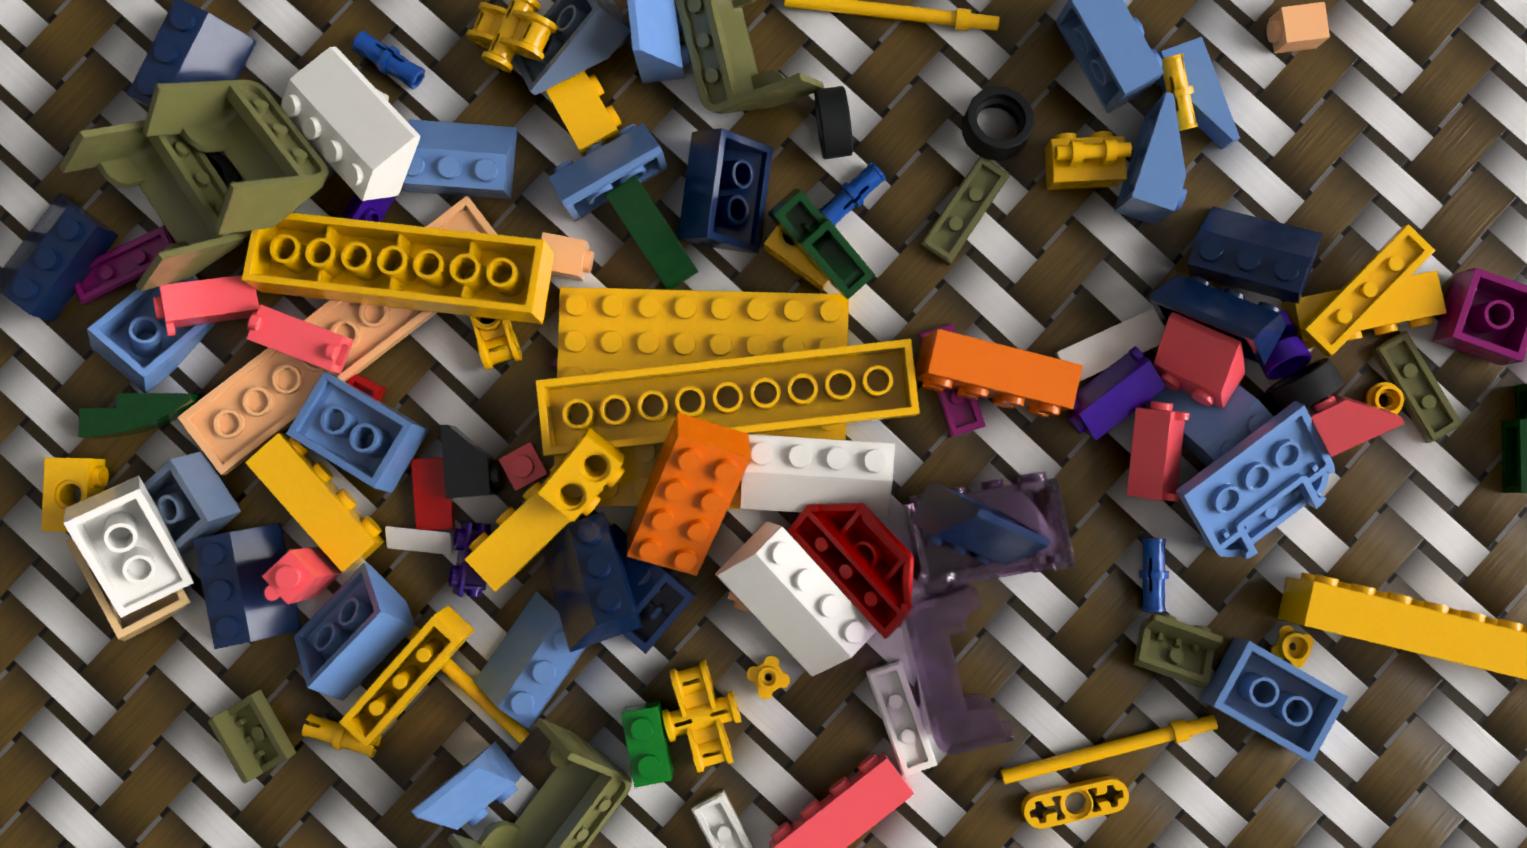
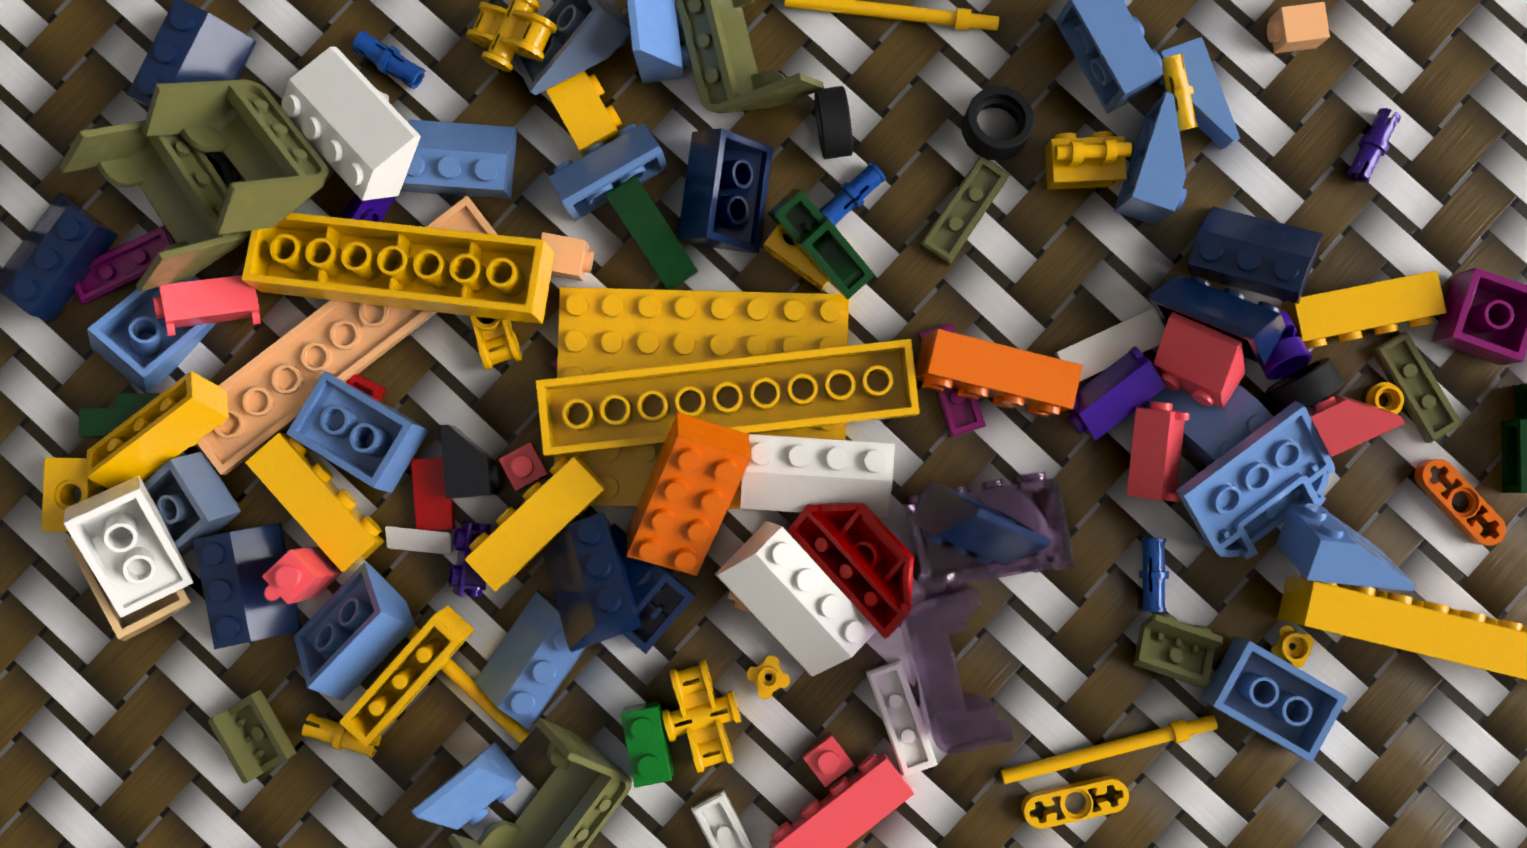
coral brick [246,304,354,374] -> none
yellow brick [537,427,625,522] -> none
yellow plate [1300,224,1435,357] -> none
none -> yellow brick [86,371,229,489]
none -> coral plate [803,733,854,787]
none -> medium blue slope [1277,503,1415,592]
none -> dark purple pin [1346,108,1401,183]
none -> orange beam [1414,459,1506,546]

